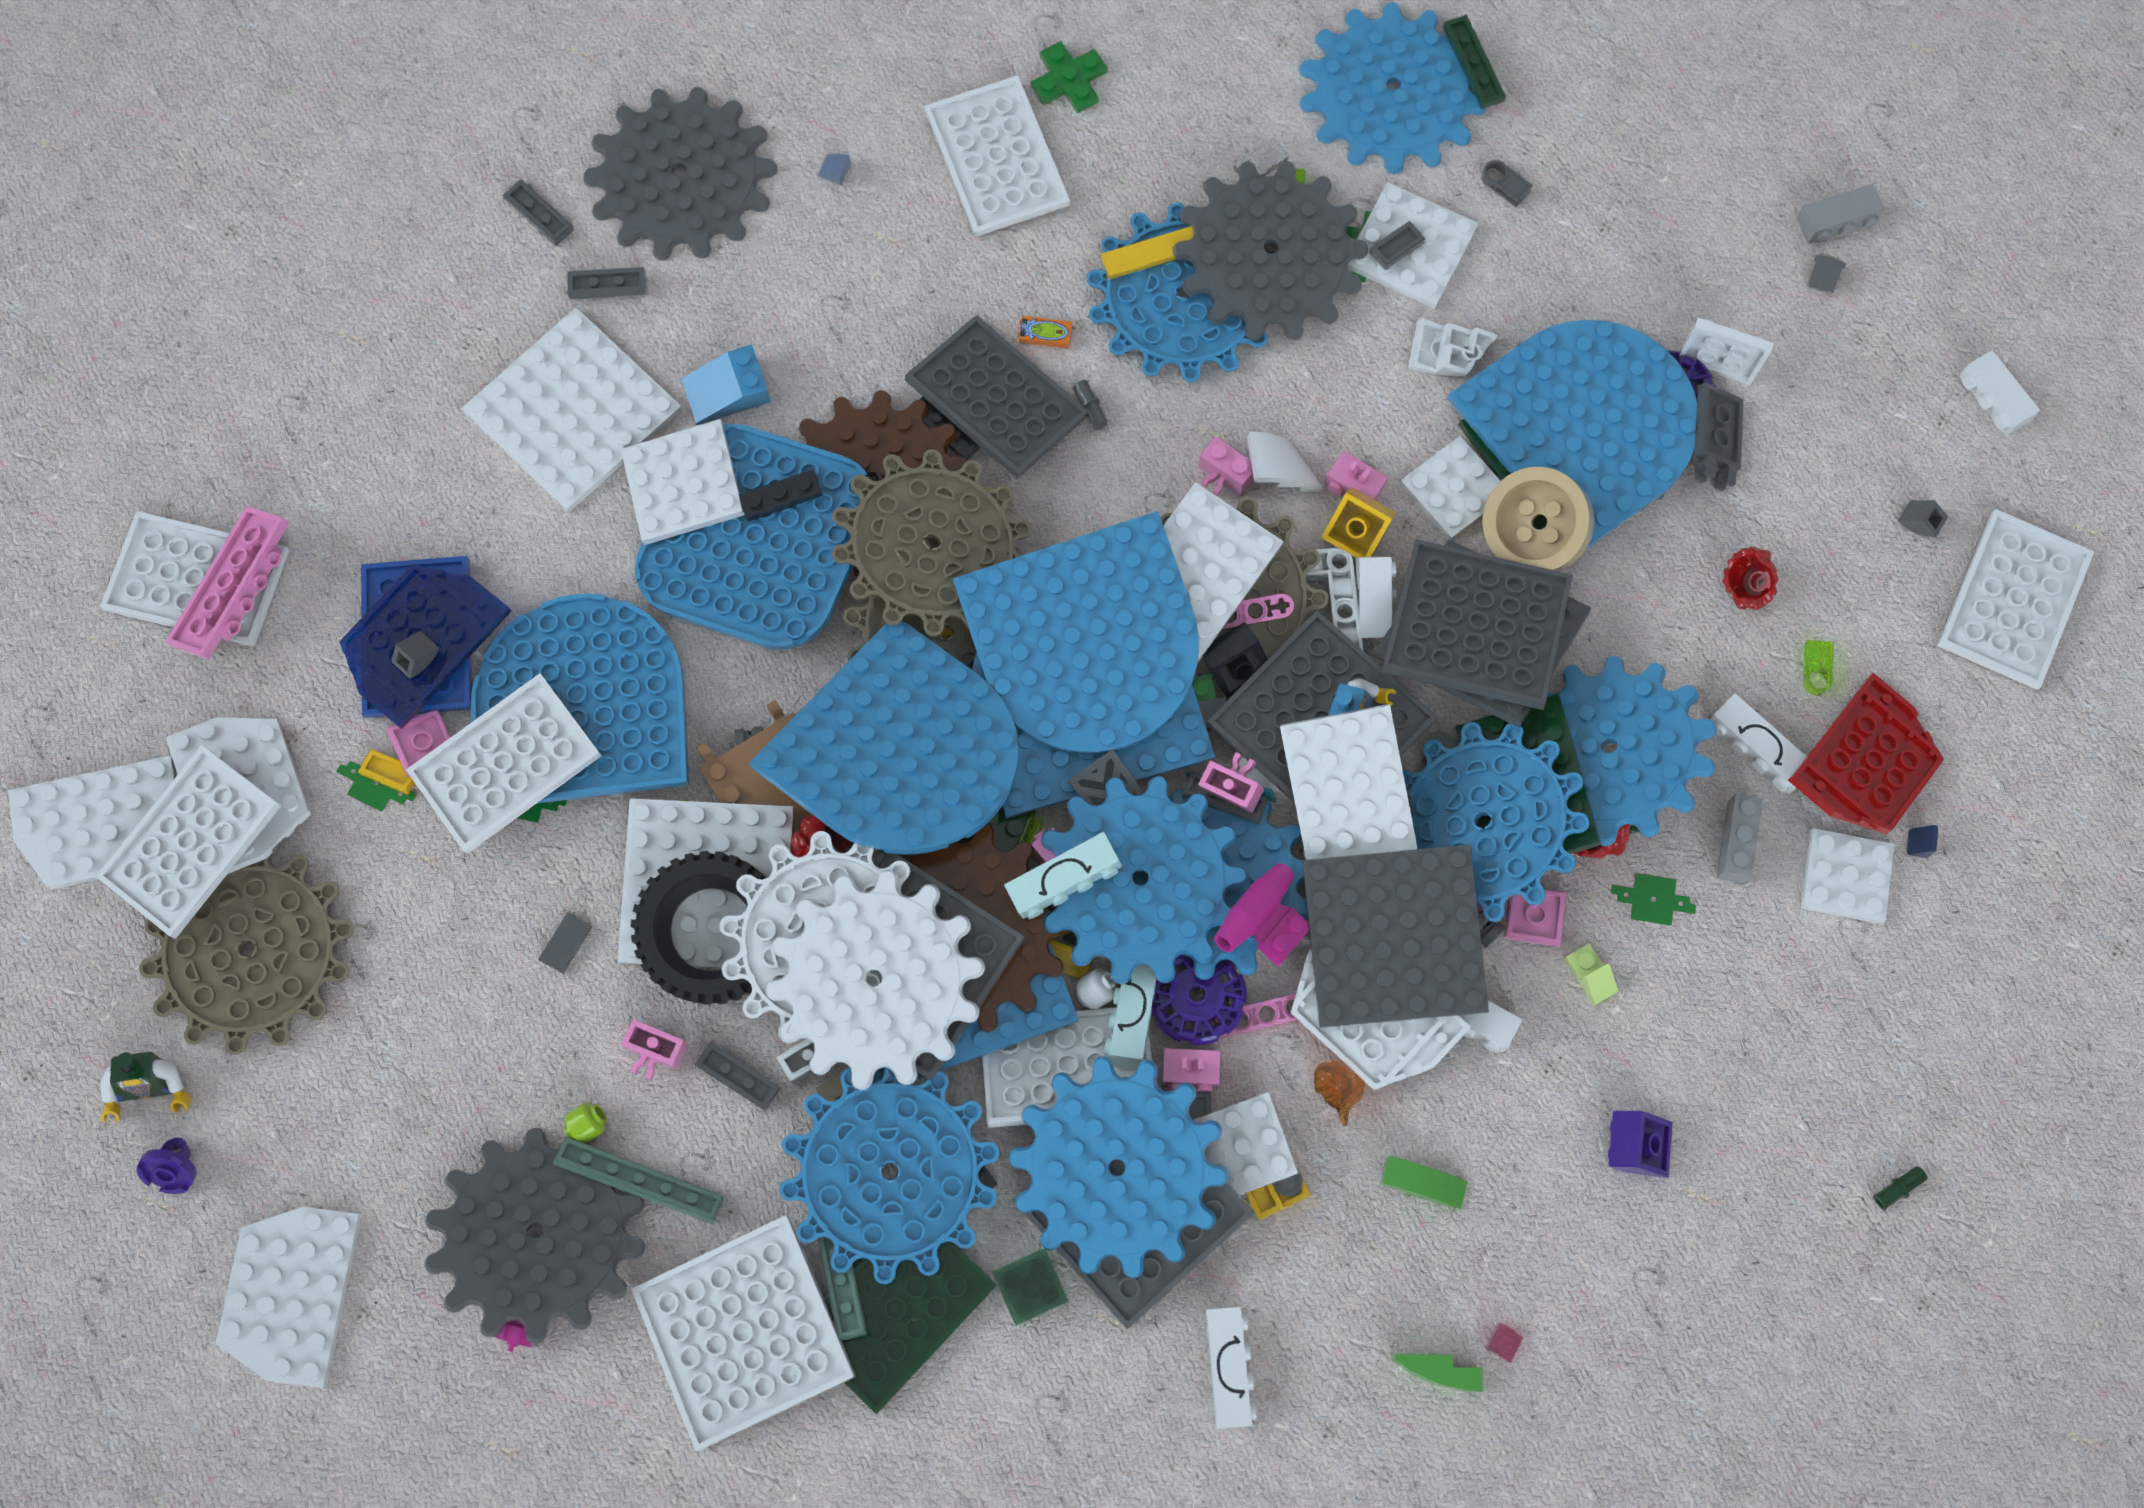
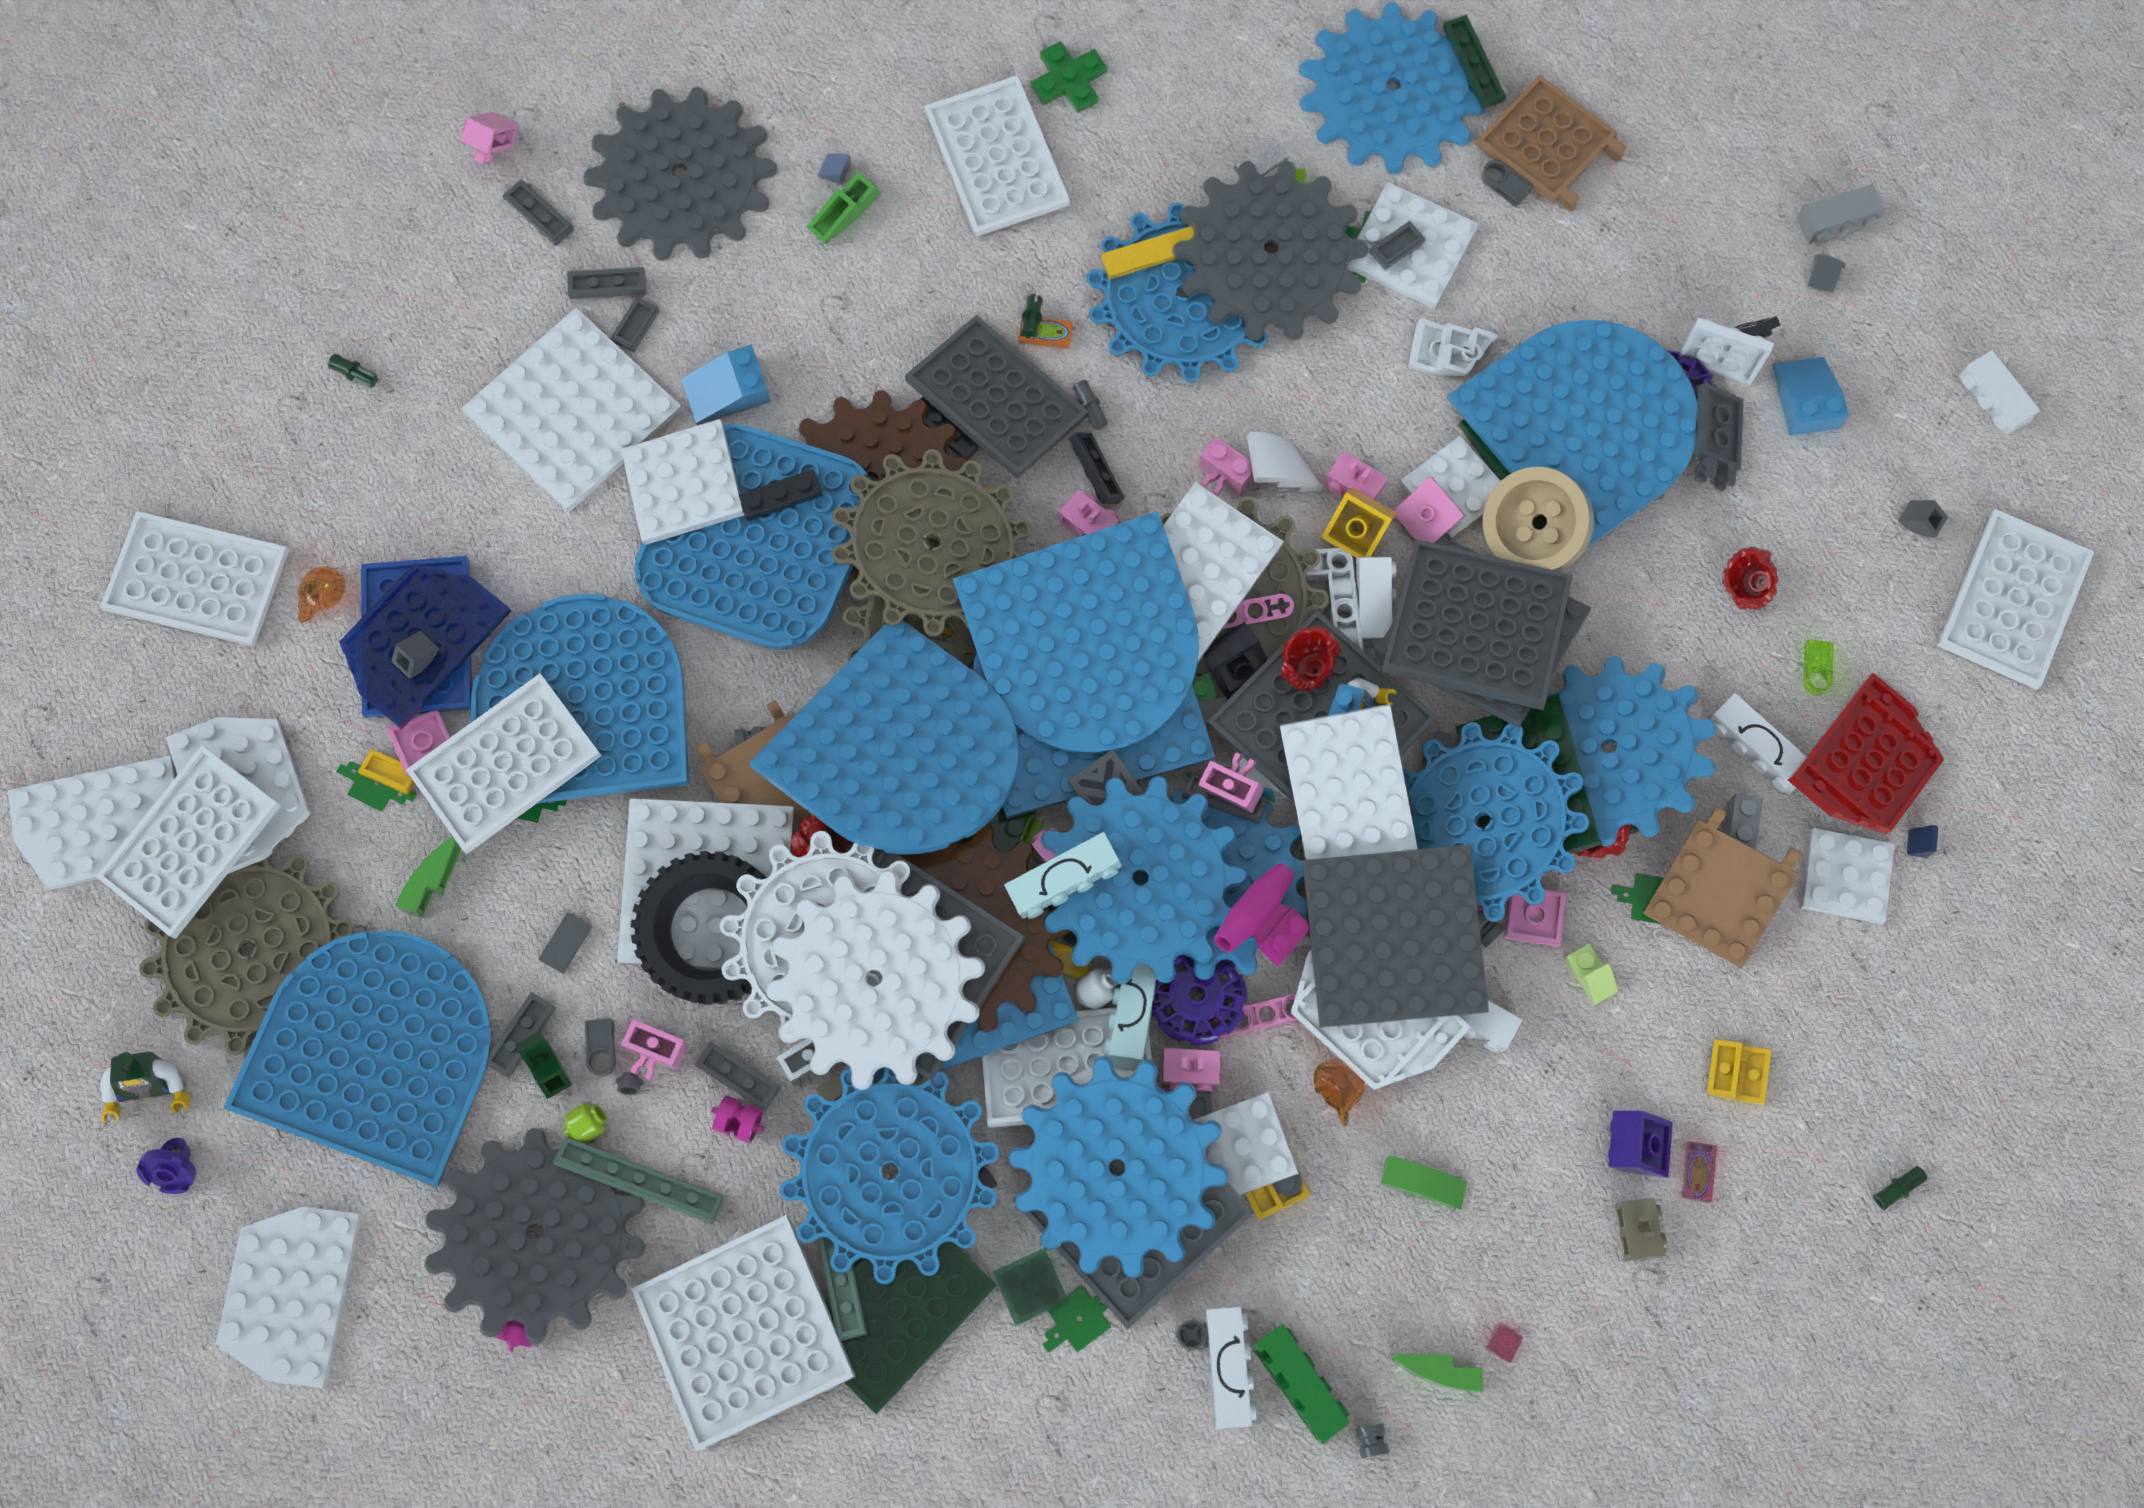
bright pink plate [165,506,289,660] -> none
none -> dark azure plate [224,931,492,1187]
none -> clear orange hair [297,566,345,623]
none -> dark green axle [328,354,378,388]
none -> bright green slope [395,837,462,918]
none -> bright pink brick [462,112,519,164]
none -> dark grey plate [487,992,556,1078]
none -> dark green brick [515,1031,572,1099]
none -> dark grey piece [585,1018,616,1077]
none -> dark grey tile [611,297,660,352]
none -> dark grey plate [615,1072,644,1095]
none -> dark pink wheel [711,1095,765,1144]
none -> bright green slope [806,171,881,244]
none -> dark green axle [1022,294,1043,339]
none -> green piece [1043,1286,1111,1352]
none -> bright pink brick [1058,489,1119,537]
none -> black plate [1069,432,1125,504]
none -> dark grey wheel [1176,1320,1206,1351]
none -> green wedge [1251,1324,1350,1444]
none -> red hair [1282,626,1341,691]
none -> dark grey wheel [1355,1423,1390,1458]
none -> bright pink plate [1393,477,1466,543]
none -> medium nougat plate [1475,74,1627,212]
none -> dark tan brick [1615,1198,1667,1262]
none -> medium nougat plate [1643,806,1802,968]
none -> clear pink tile [1682,1141,1717,1203]
none -> yellow slope [1707,1039,1772,1106]
none -> black plate [1734,316,1781,338]
none -> dark azure slope [1772,357,1849,436]

